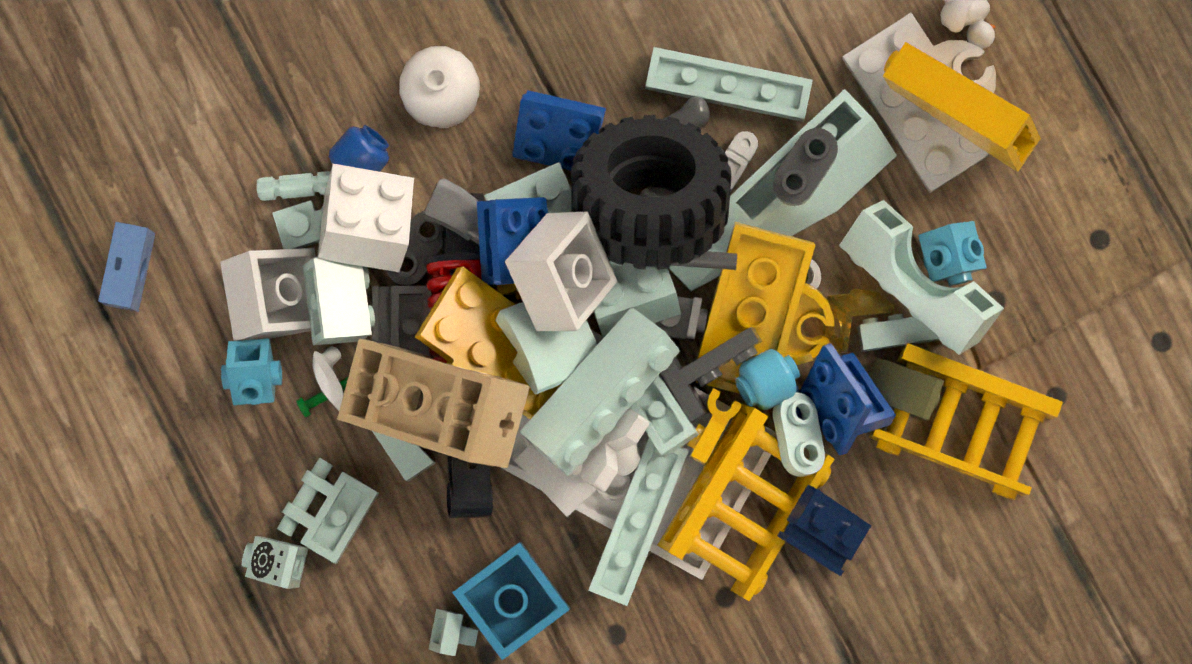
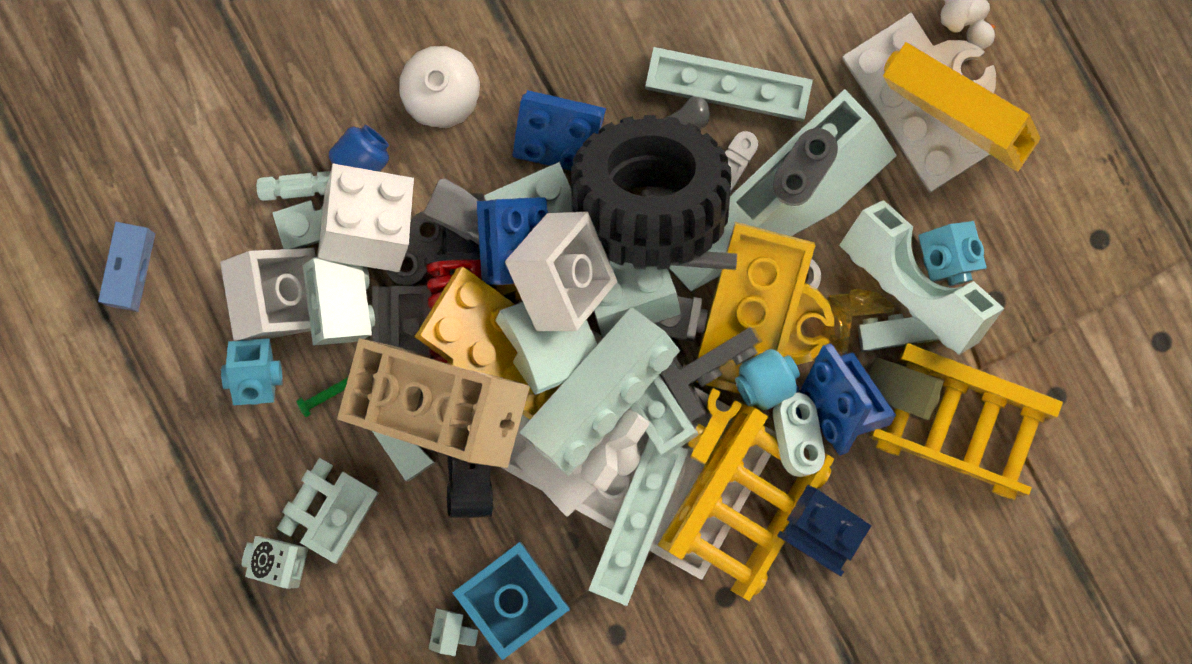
white bar [313,346,344,411] -> none

